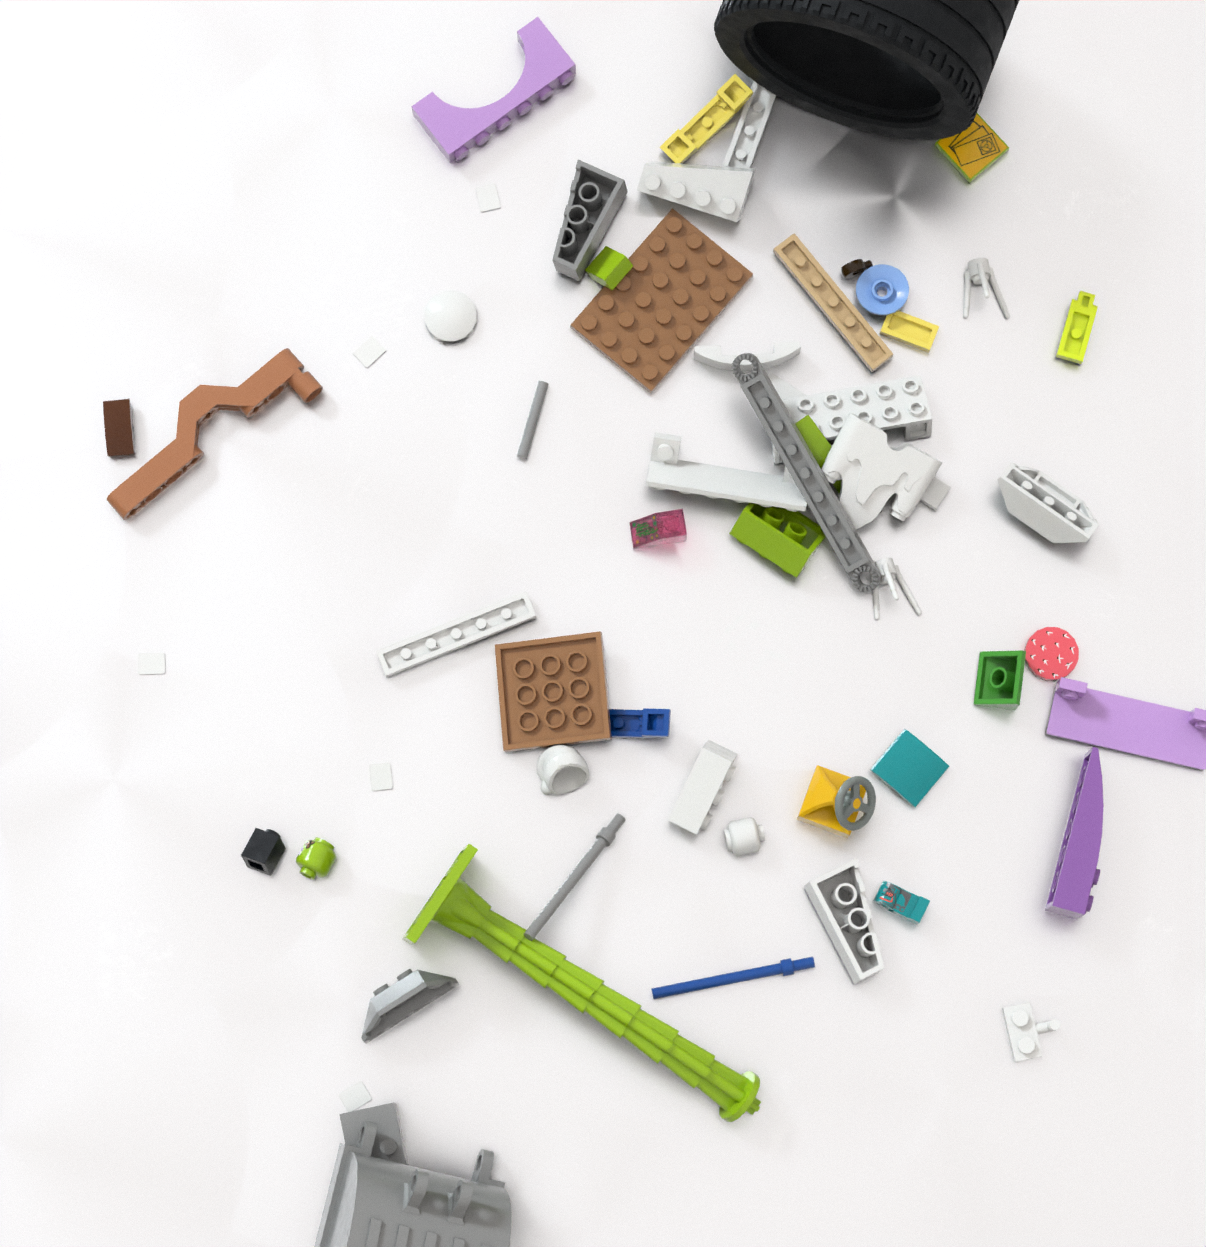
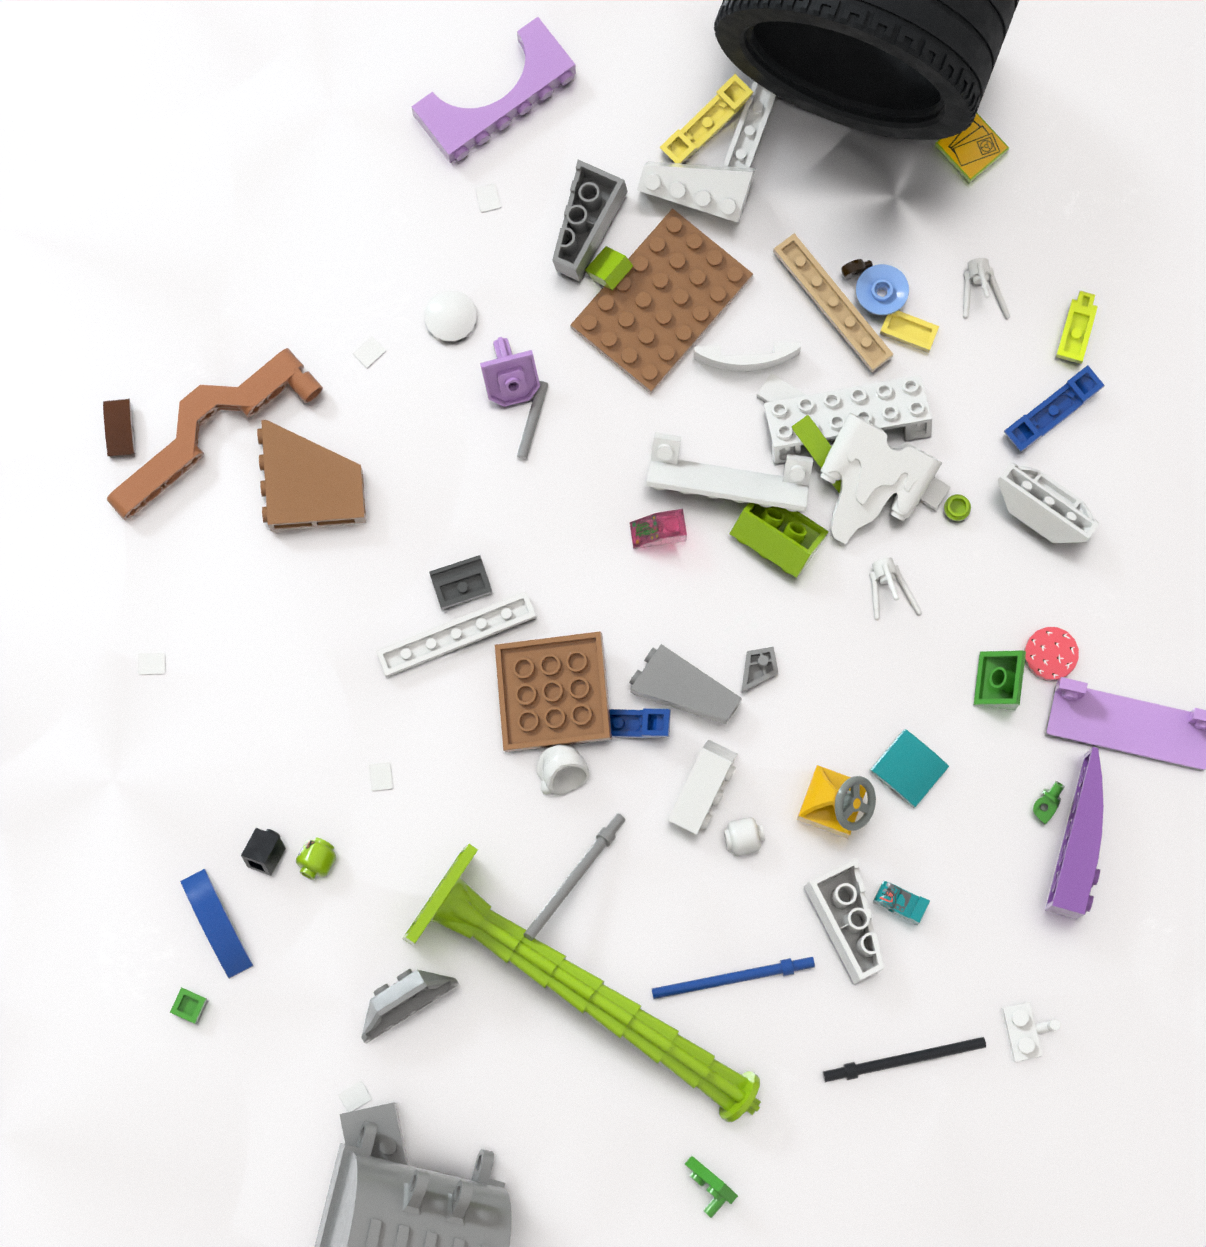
light grey plate [732,353,881,592] -> none
none -> bright green plate [170,987,207,1024]
none -> blue slope [180,869,253,979]
none -> medium nougat slope [257,420,366,530]
none -> dark grey plate [429,555,493,610]
none -> lavender piece [480,337,540,407]
none -> light grey slope [629,644,742,724]
none -> bright green plate [685,1156,738,1218]
none -> light grey piece [741,646,778,692]
none -> black bar [823,1037,986,1082]
none -> lime plate [944,494,971,521]
none -> blue slope [1004,365,1105,452]
none -> bright green piece [1033,781,1065,824]

